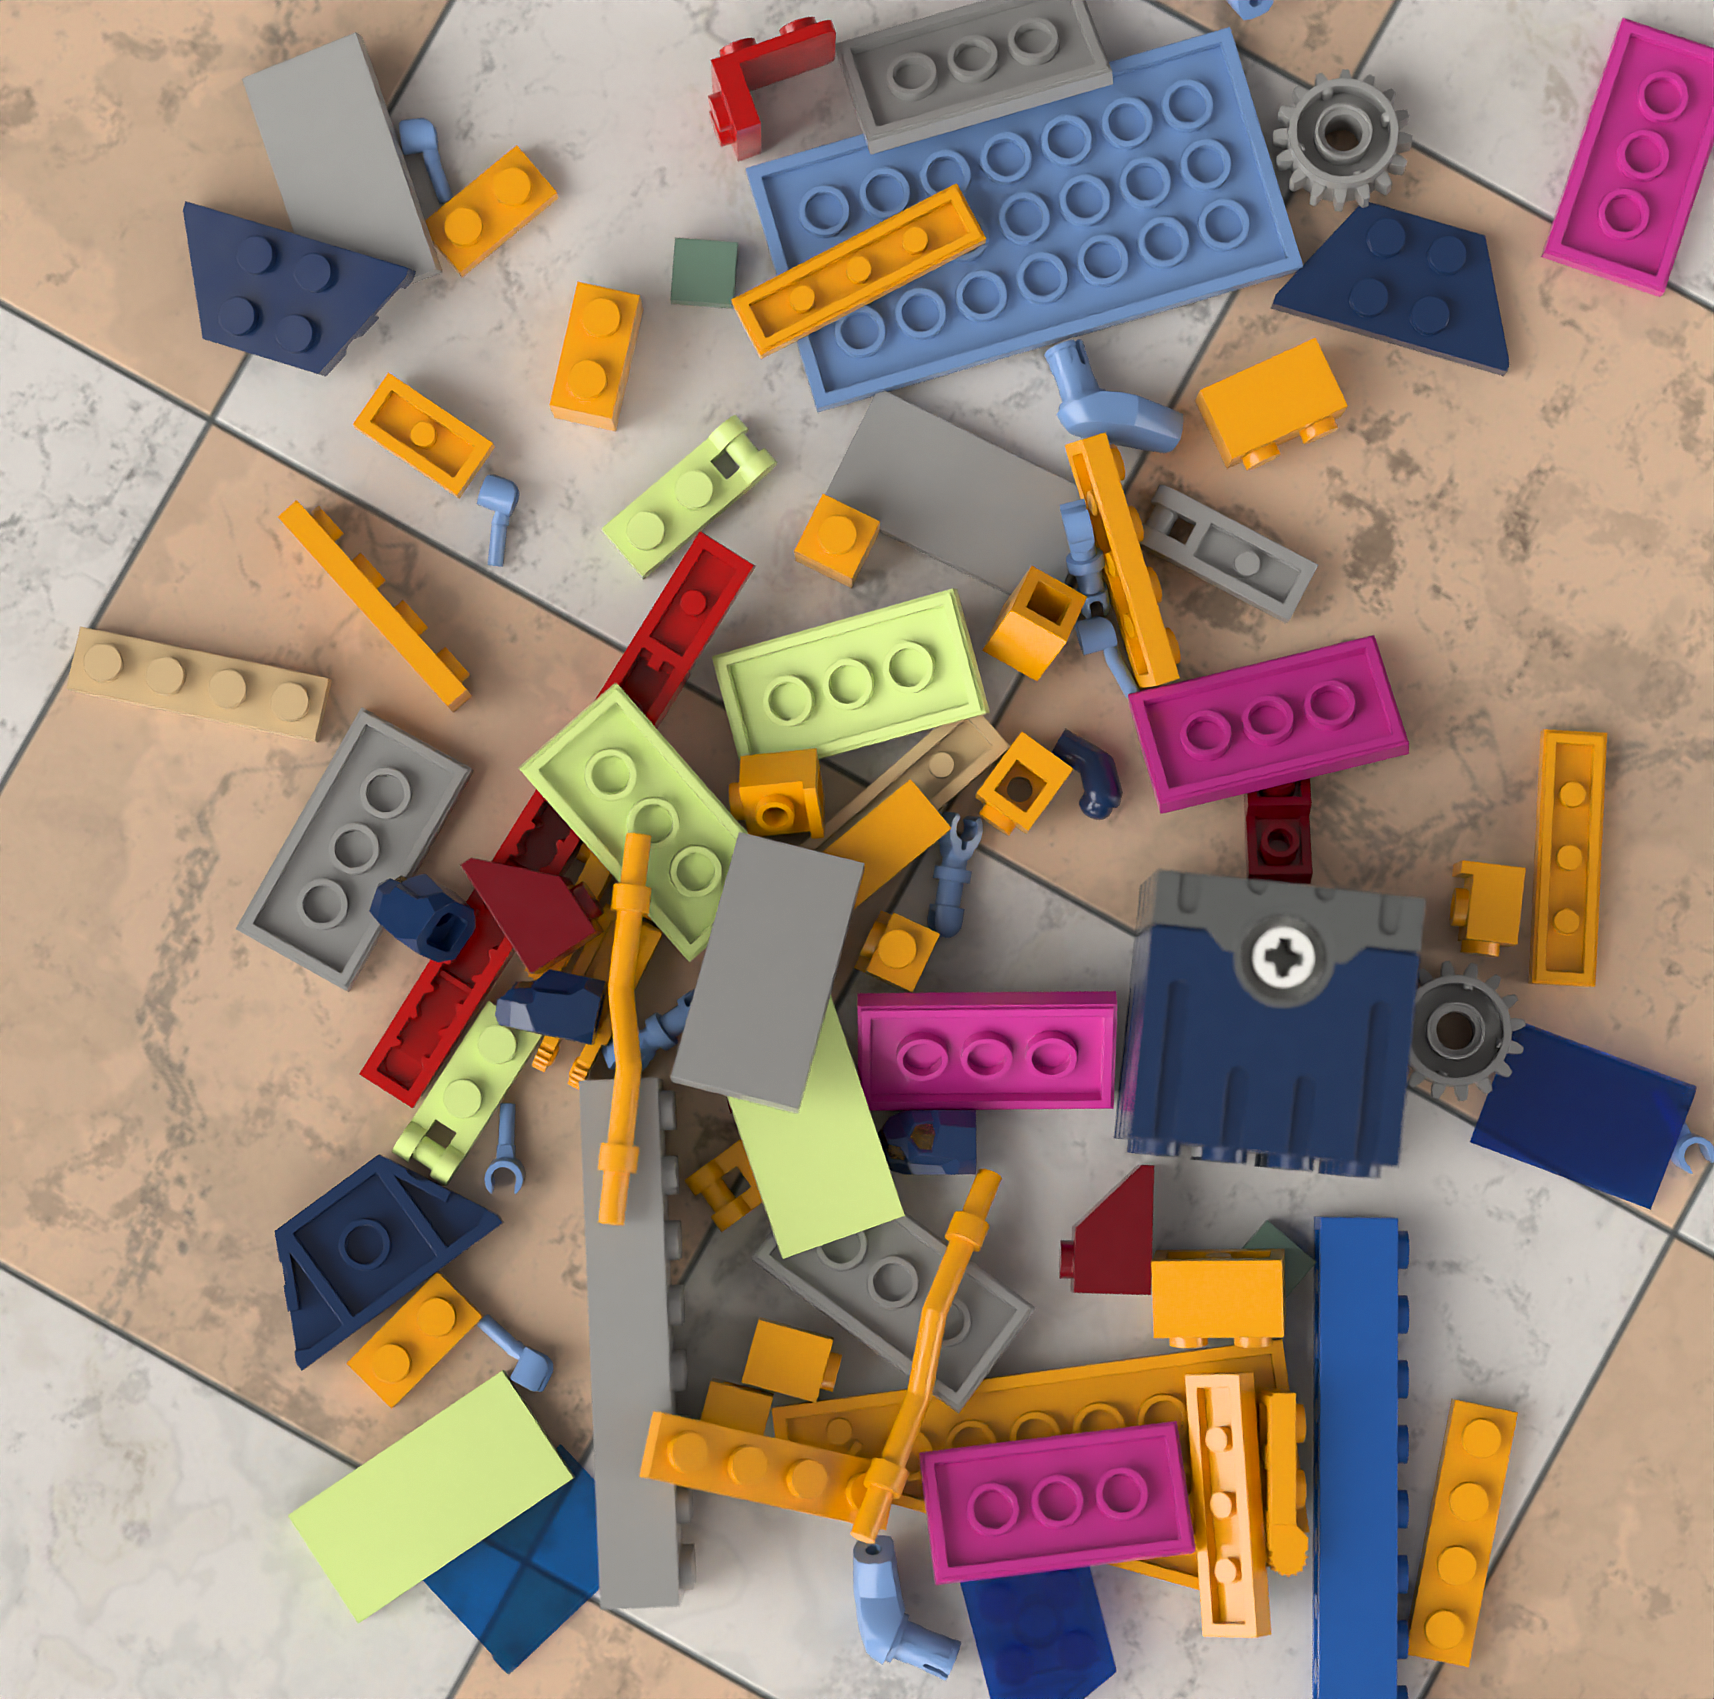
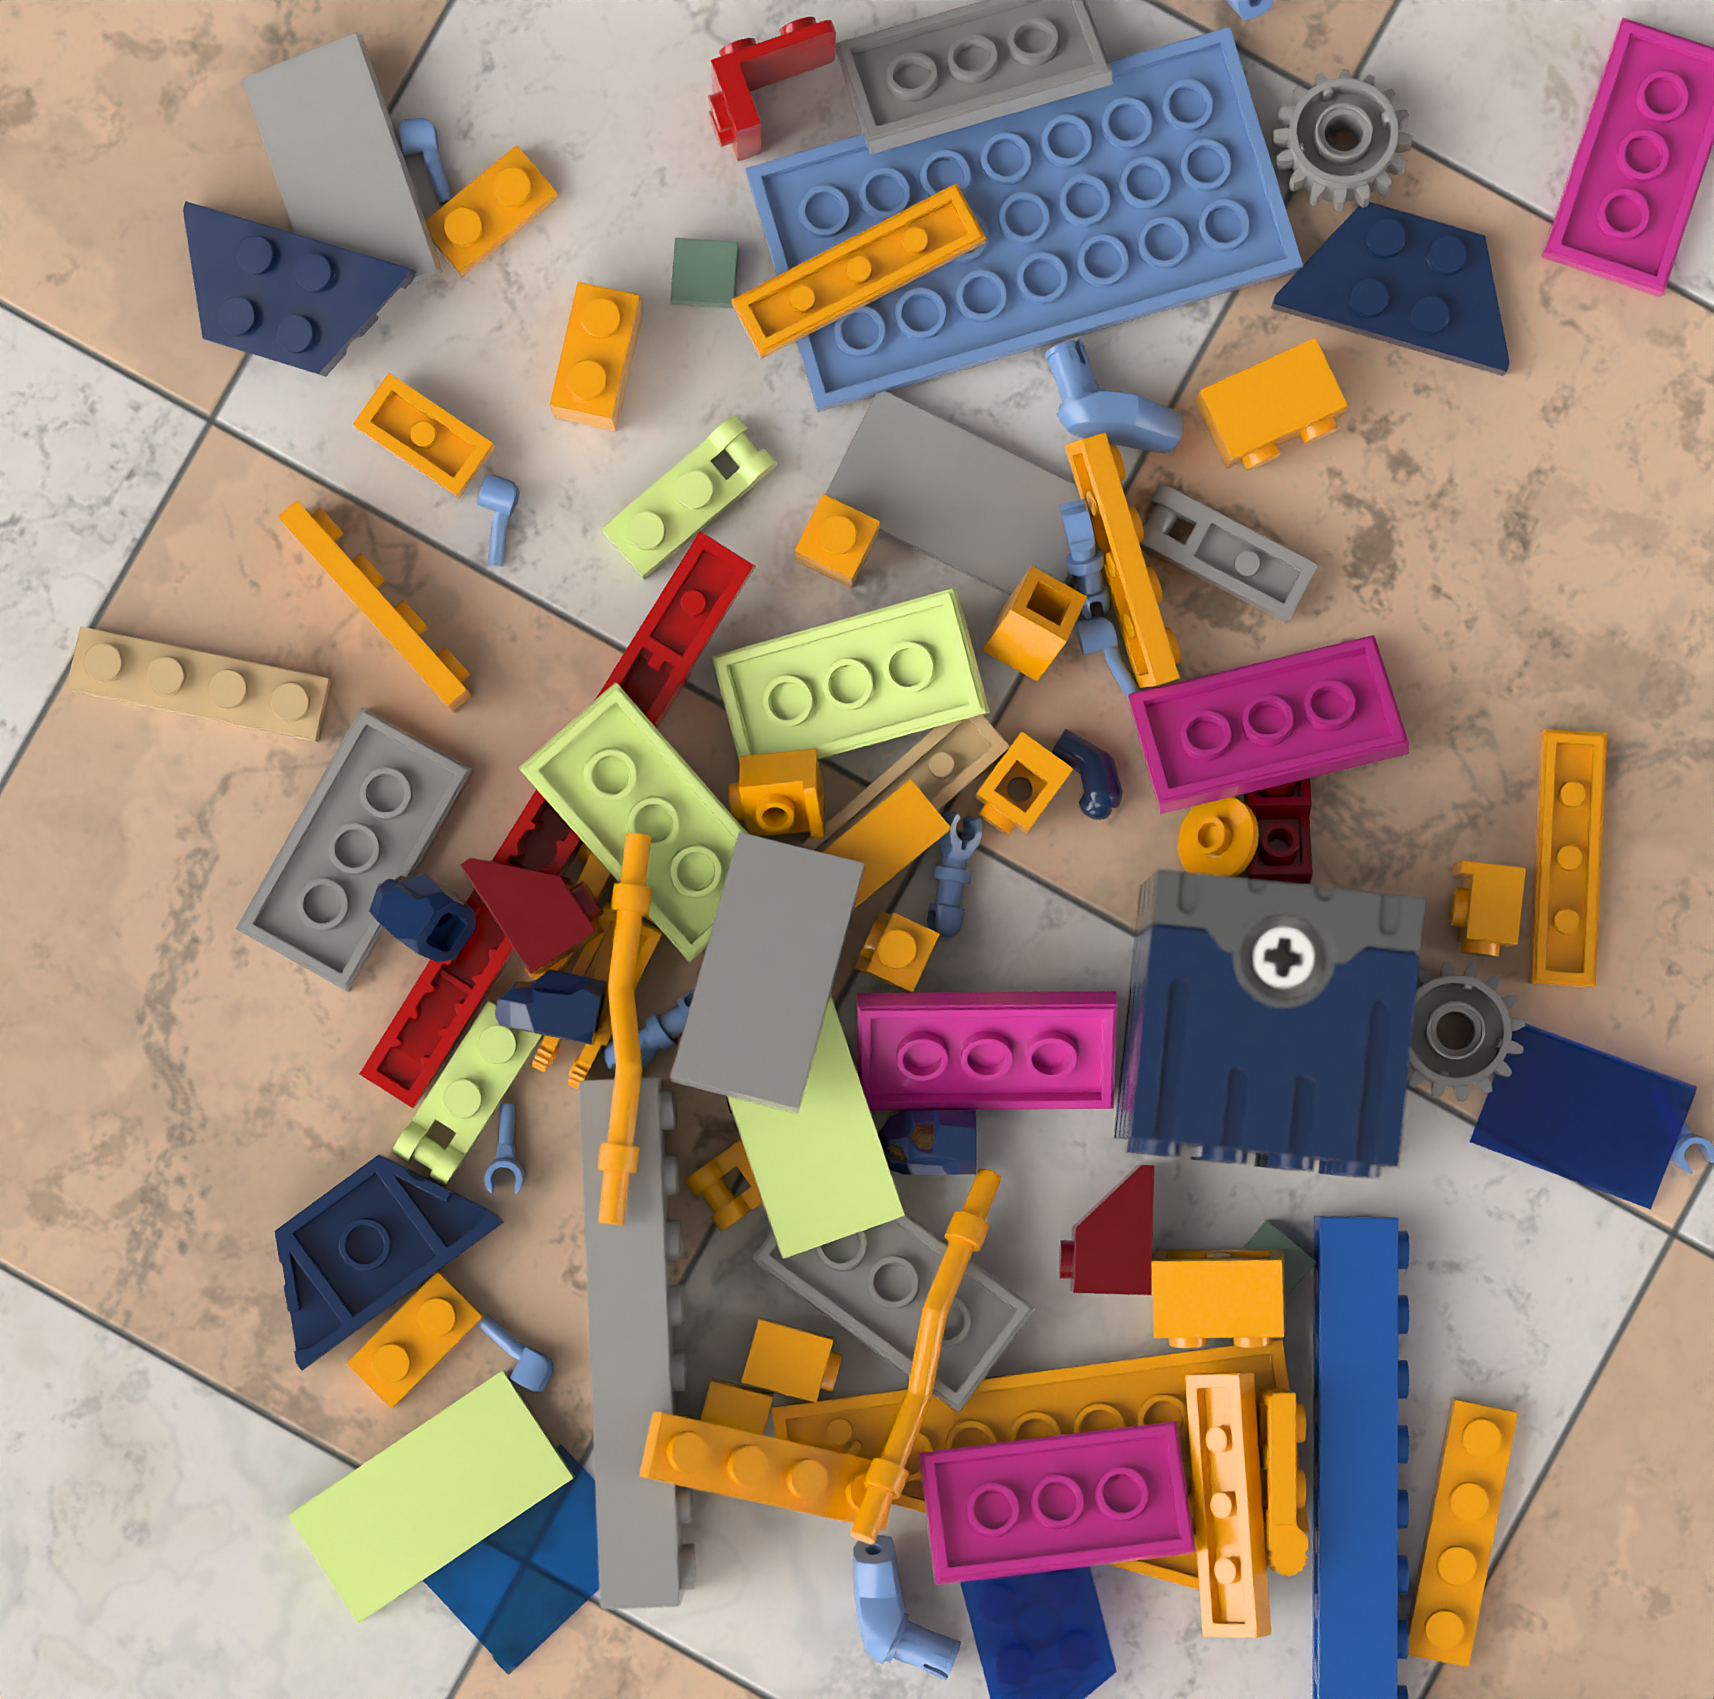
none -> light orange piece [1177,797,1259,877]

